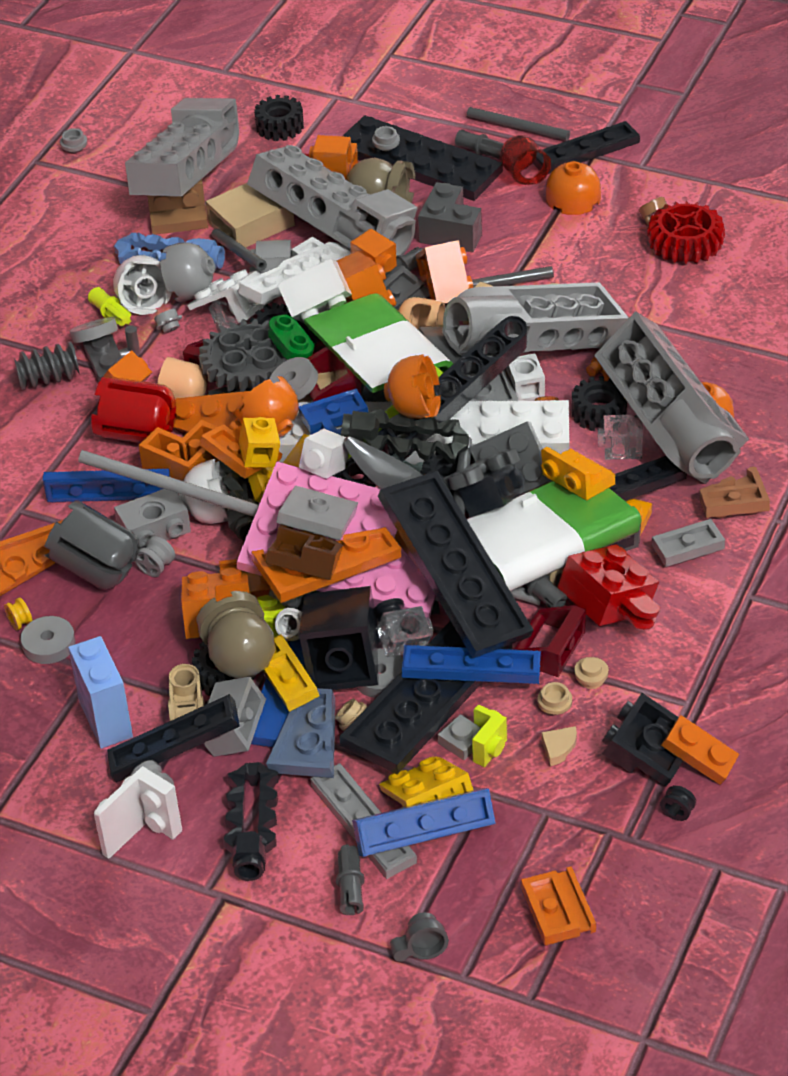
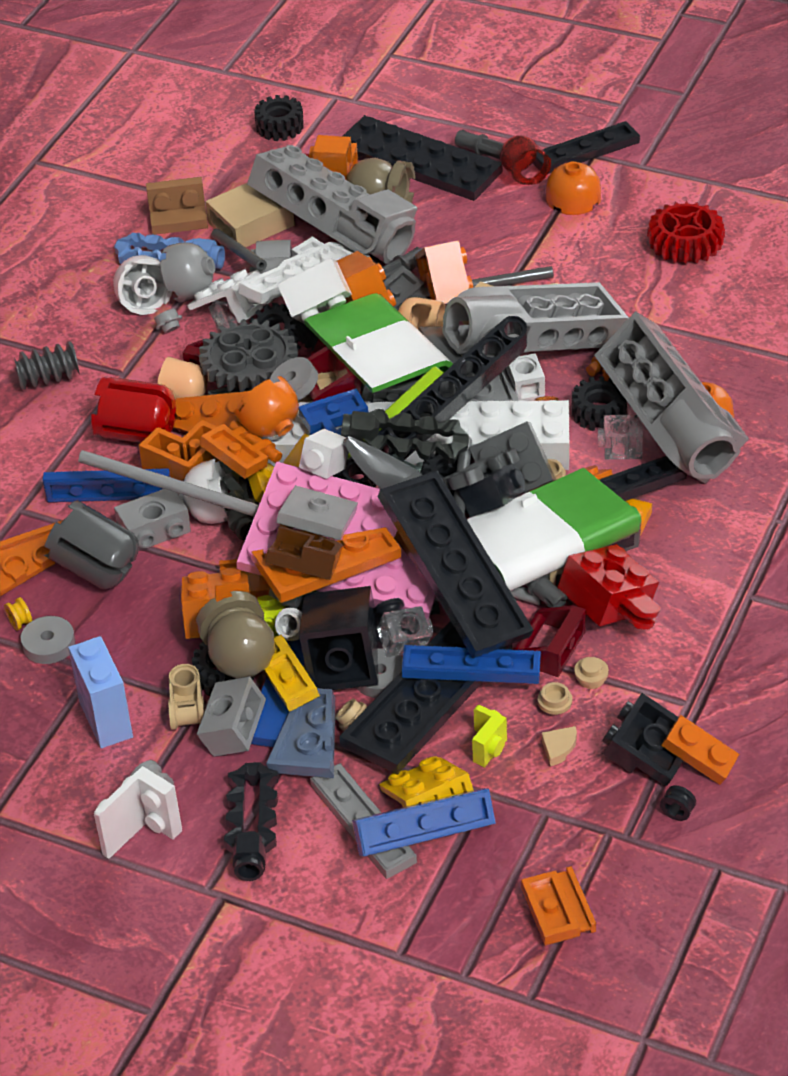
light grey plate [60,128,87,153] -> none
light grey piece [70,317,118,343] -> none
flat silver plate [83,325,140,382] -> none
neon yellow axle [88,287,131,327] -> none
orange brick [103,350,152,382] -> none
black tile [107,694,240,782] -> none
light grey brick [125,98,239,196] -> none
light grey wheel [135,536,175,577] -> none
yellow brick [239,417,280,468] -> none
green plate [268,315,314,360] -> none
dark grey axle [336,844,365,915] -> none
orange brick [350,229,397,274] -> none
light grey plate [372,126,400,151] -> none
orange cylinder [384,354,441,419] -> none
dark grey piece [390,912,449,962] -> none
dark grey brick [418,182,482,252] -> none
light grey plate [438,714,481,760] -> none
dark grey piece [467,107,570,141] -> none
light orange bracket [541,447,615,501] -> none
medium nougat tile [639,196,667,225] -> none
light grey plate [652,519,725,567] -> none
nougat wing [700,467,770,518] -> none

